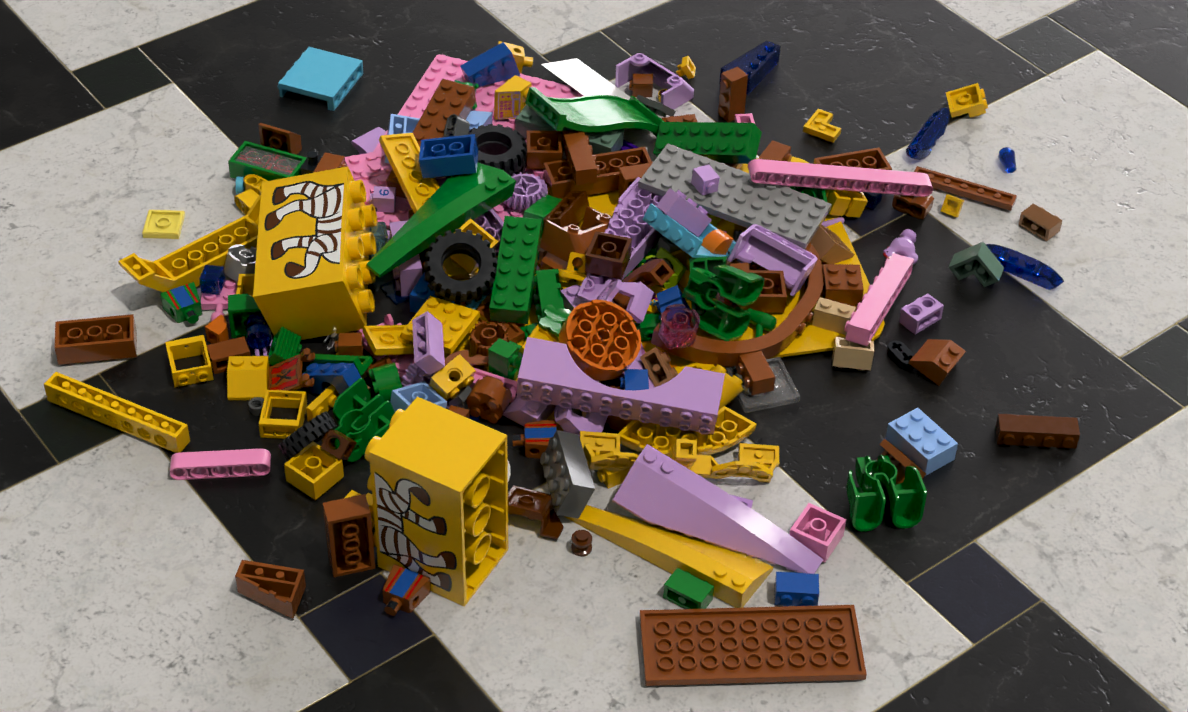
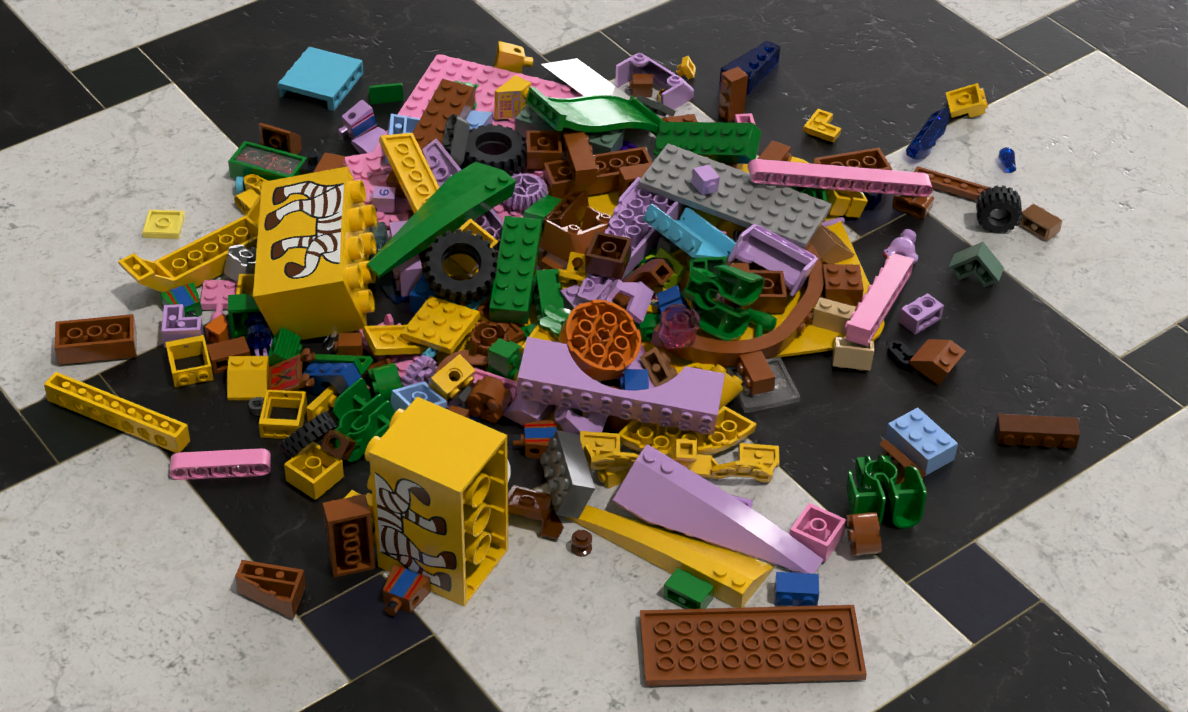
clear blue brick [199,265,226,295] -> none
lavender brick [412,311,445,375] -> none
blue brick [419,134,478,178] -> none
blue wedge [460,42,520,87] -> none
lavender brick [656,188,712,237] -> none
orange brick [701,229,734,255] -> none
yellow tile [941,194,964,217] -> none
clear blue brick [986,244,1064,290] -> none
none -> lavender brick [161,304,204,348]
none -> lavender torso [337,100,377,140]
none -> green panel [368,83,403,104]
none -> dark orange brick [846,512,882,557]
none -> black tyre [976,185,1022,233]

